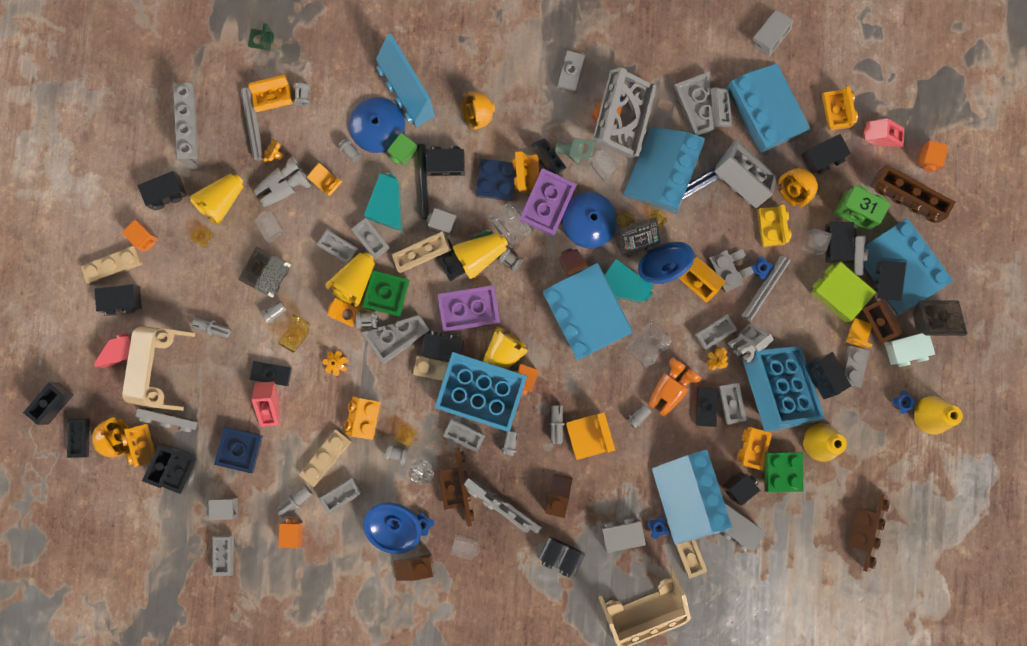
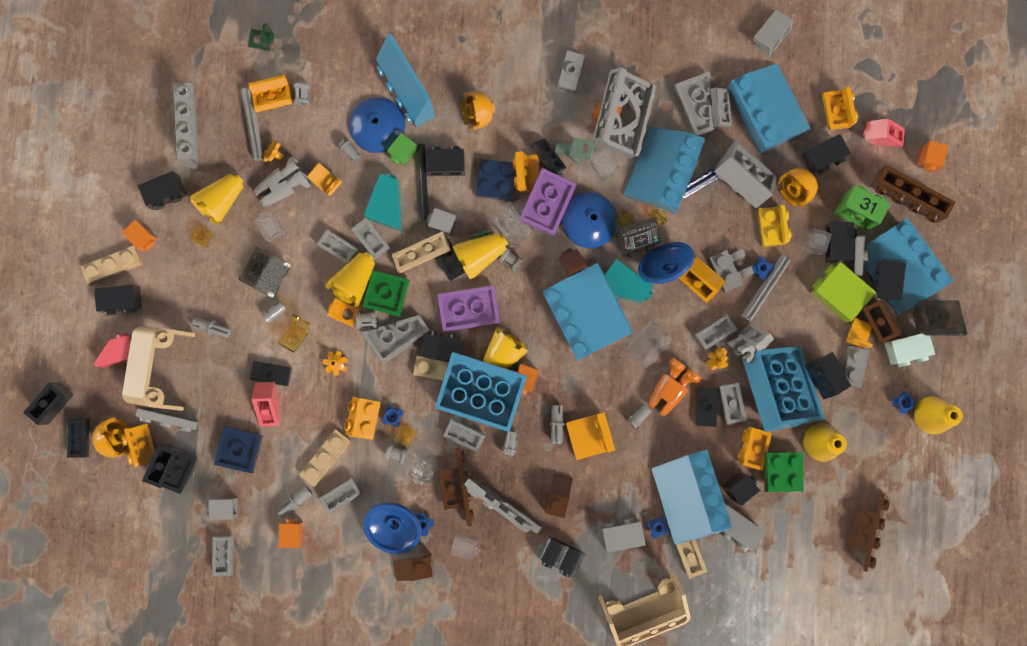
none -> blue plate [382,406,404,427]

